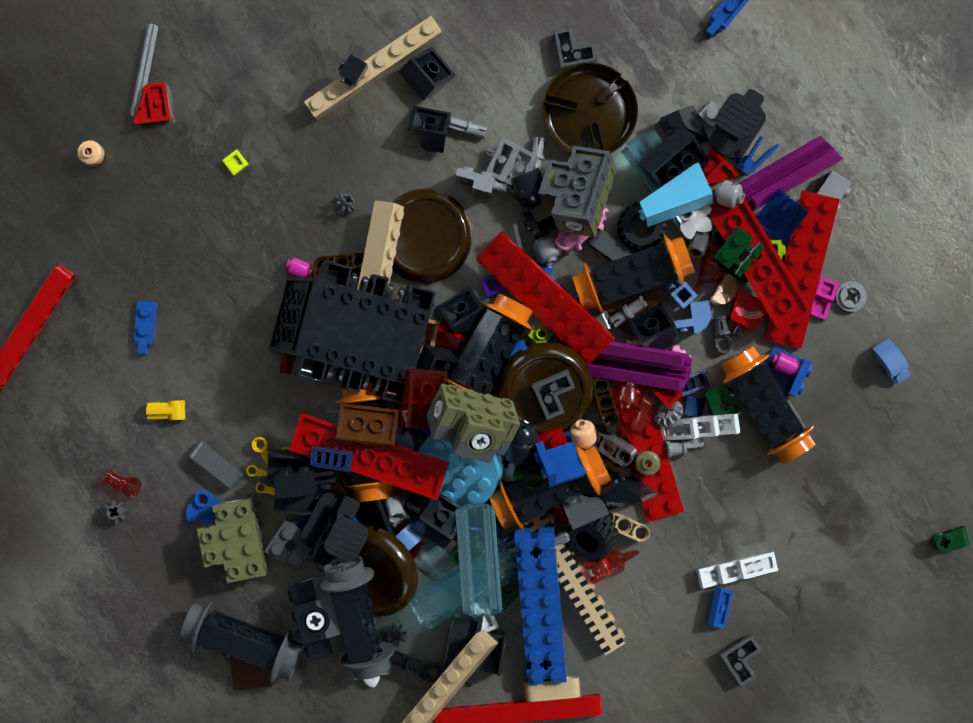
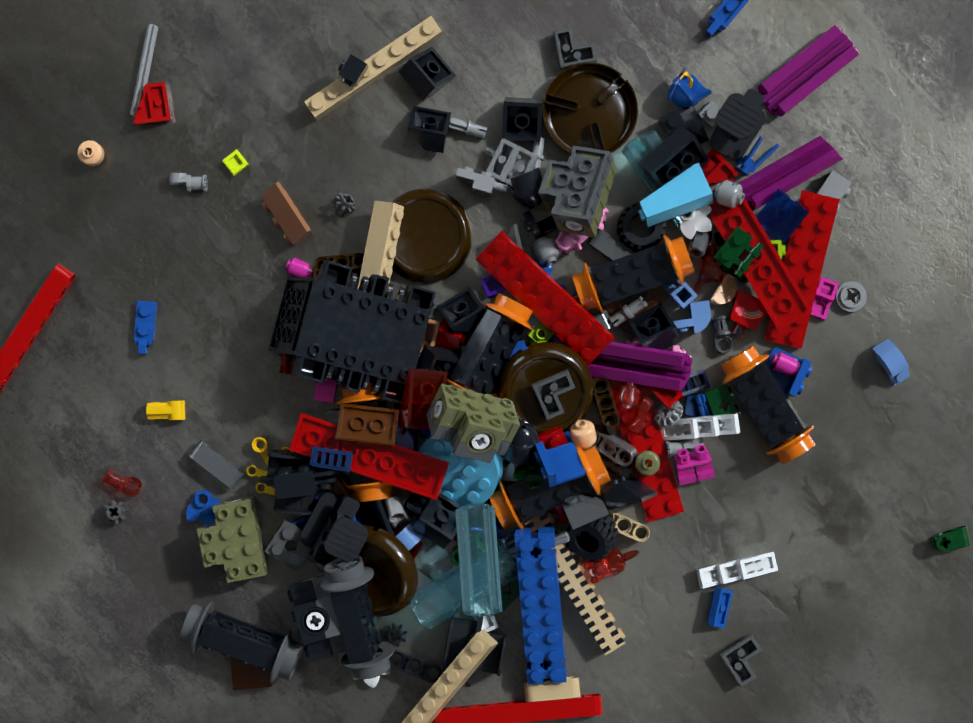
none -> light grey connector [169,173,208,192]
none -> nougat slope [261,182,313,246]
none -> dark pink brick [314,376,338,404]
none -> black slope [502,97,544,141]
none -> blue helmet [668,68,712,108]
none -> dark pink hips [674,444,715,486]
none -> blue axle [695,393,712,416]
none -> magenta piece [758,24,860,117]

